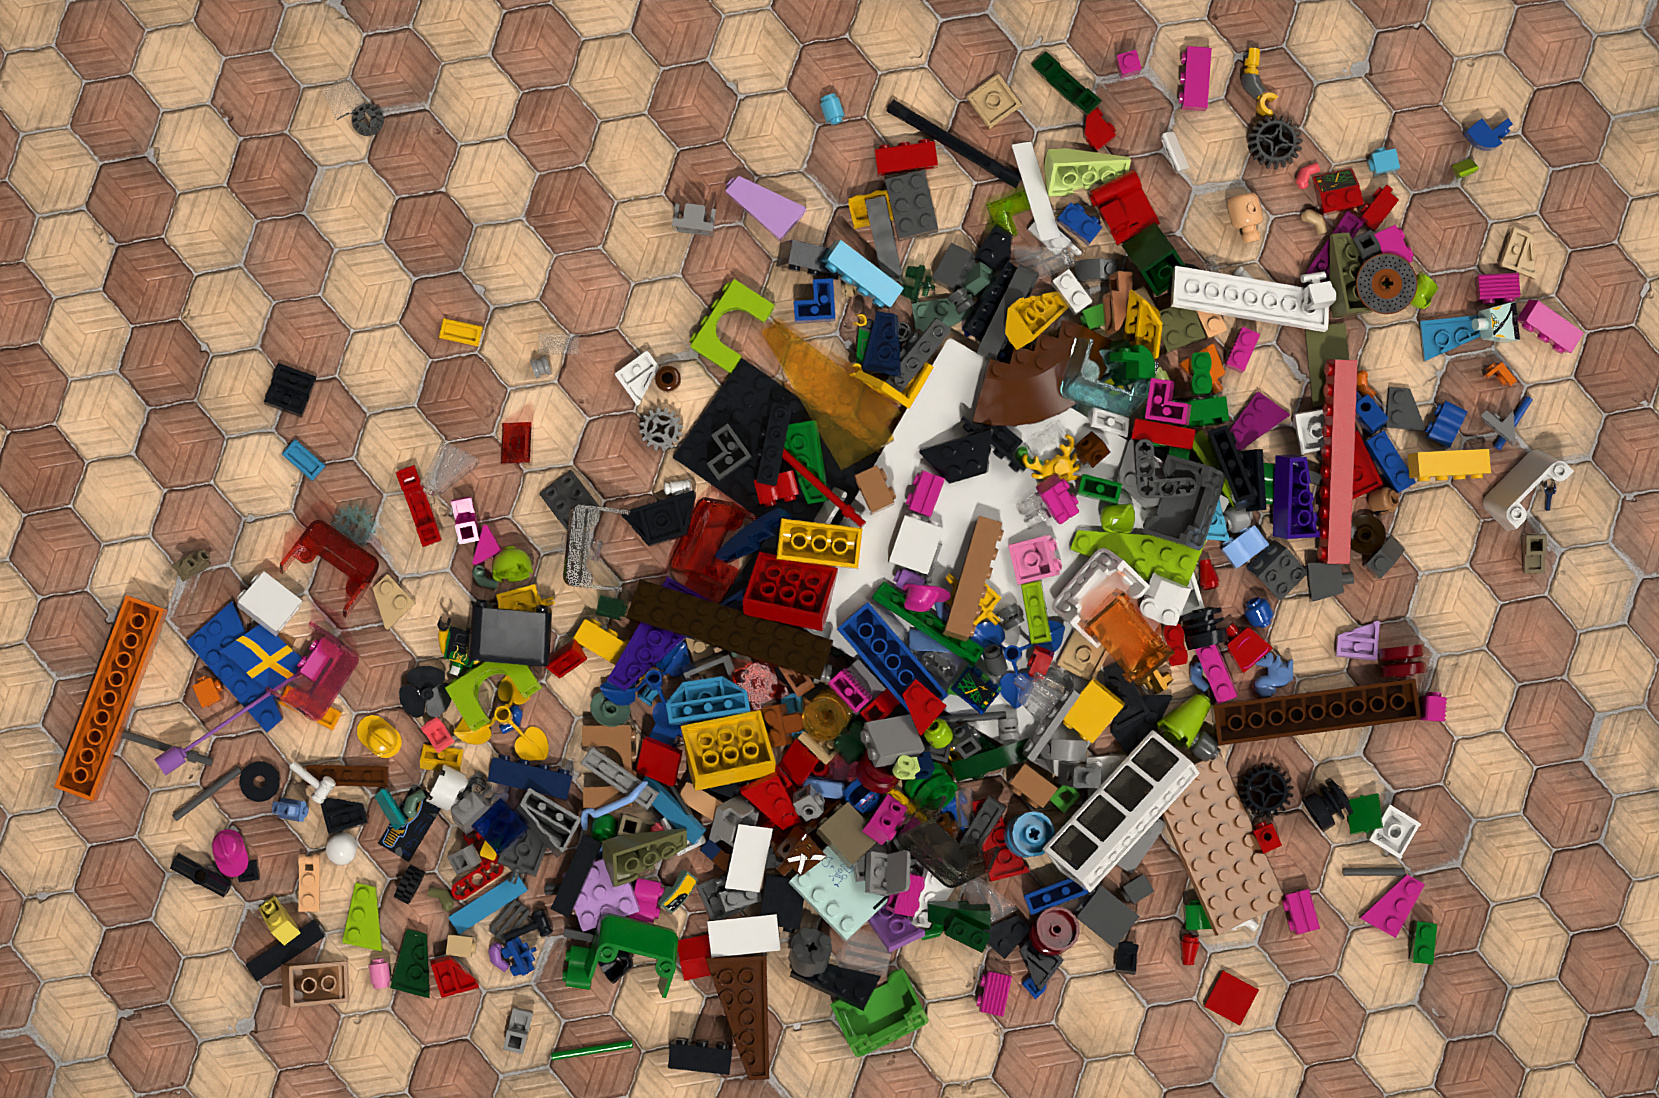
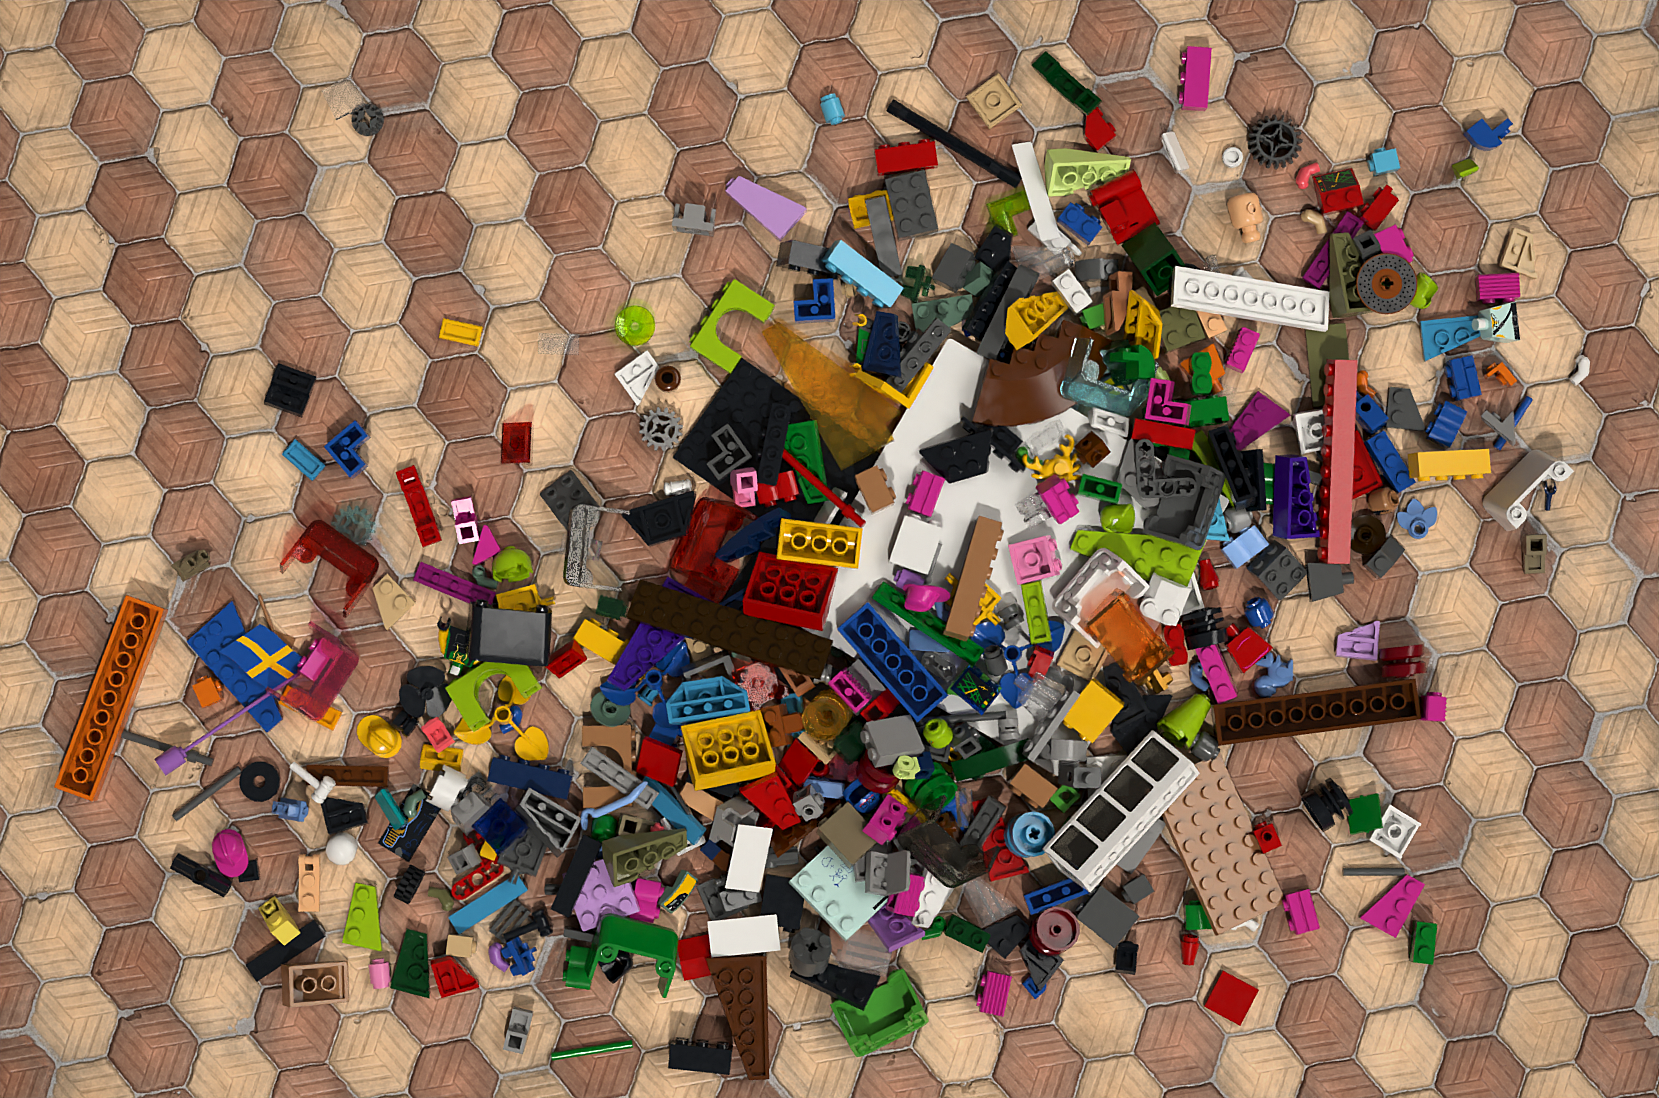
white brick [237,571,302,636] -> none
clear slope [420,441,479,496] -> none
light grey wheel [530,355,552,379] -> none
reddish brown torso [776,825,827,877] -> none
red wing [902,679,947,736] -> none
dark green slope [928,901,991,930] -> none
dark grey wheel [947,287,975,315] -> none
dark pink brick [1115,50,1142,79] -> none
black gear [1238,763,1294,818] -> none
yellow piece [1241,48,1278,117] -> none
white brick [1300,271,1336,311] -> none
brick [1517,299,1584,354] -> none
none -> blue brick [324,421,371,479]
none -> black wheel [390,710,419,738]
none -> magenta plate [413,562,496,605]
none -> clear neon green dish [615,305,655,346]
none -> bright pink brick [730,467,758,508]
none -> white tile [1222,147,1243,168]
none -> medium blue plate [1397,499,1437,539]
none -> blue brick [1444,355,1482,401]
none -> white arm [1569,355,1590,386]

